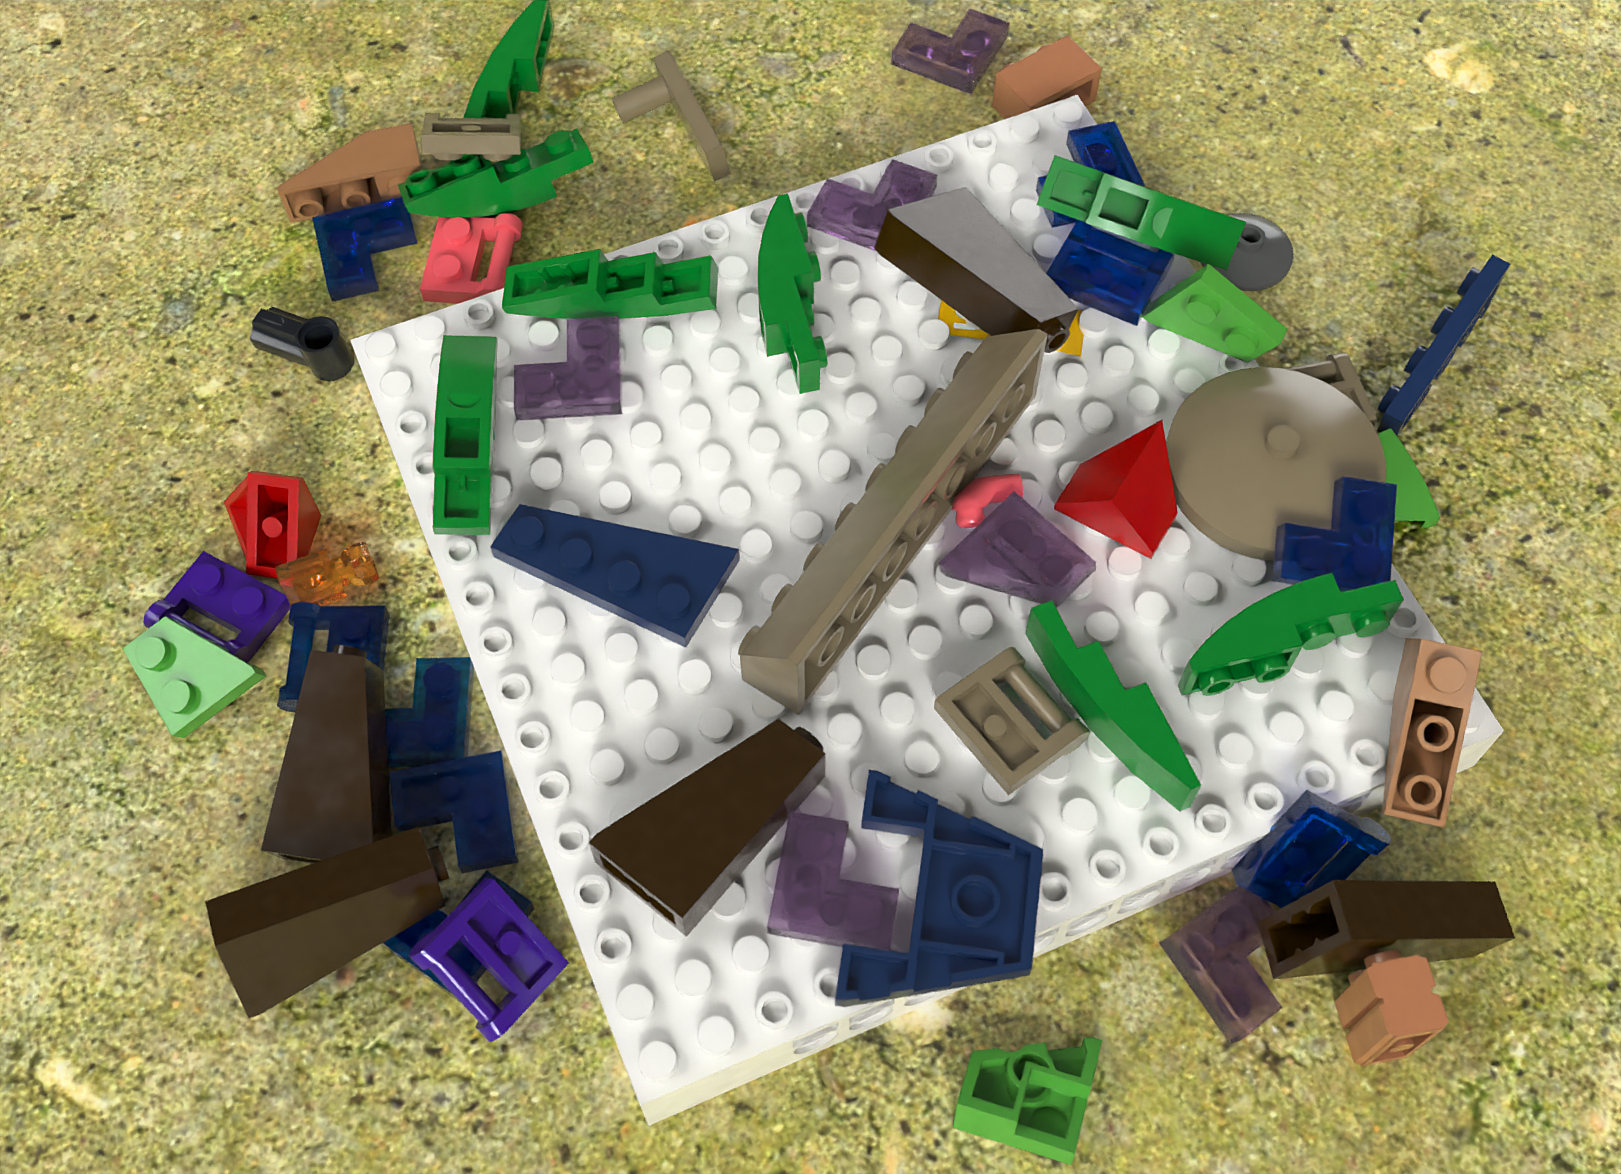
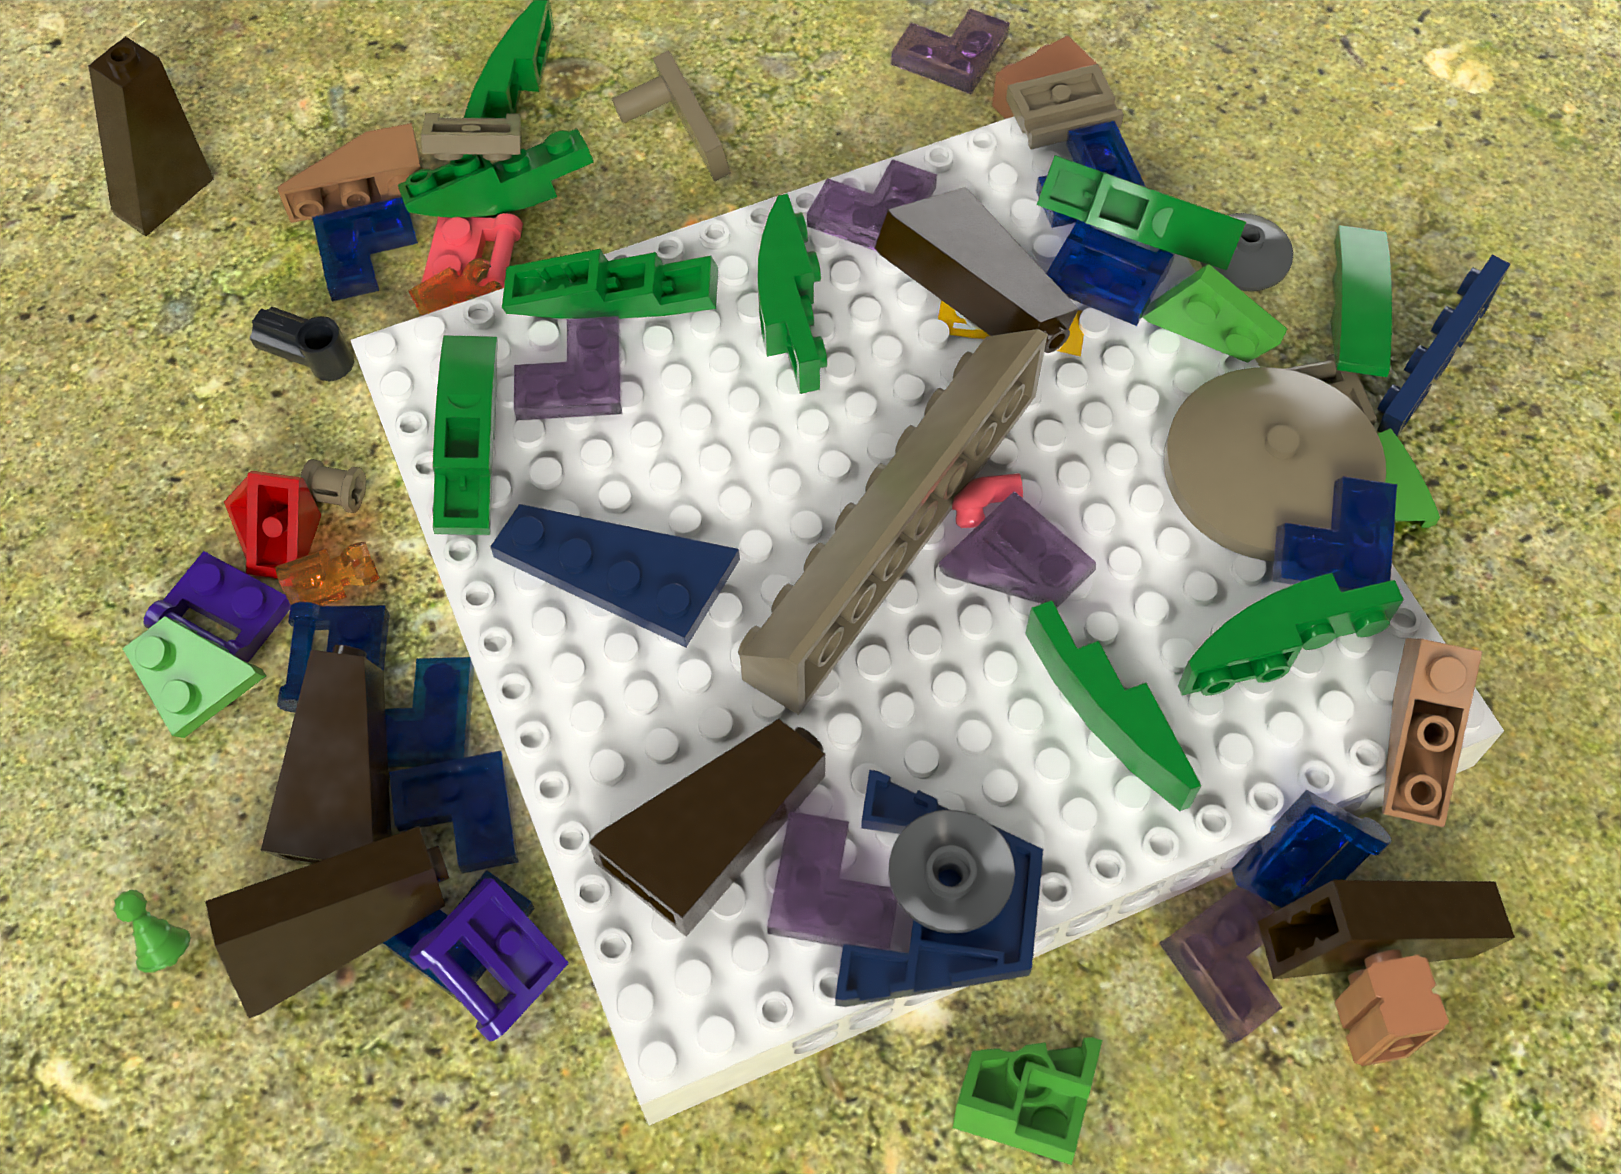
dark tan plate [934,647,1090,795] -> none
red slope [1054,420,1178,559] -> none
none -> dark brown slope [88,36,214,237]
none -> bright green piece [113,890,191,973]
none -> dark tan bush [300,459,366,513]
none -> clear orange plate [408,258,503,316]
none -> dark grey dish [888,810,1015,933]
none -> dark tan plate [1006,64,1124,150]
none -> green slope [1330,225,1392,377]

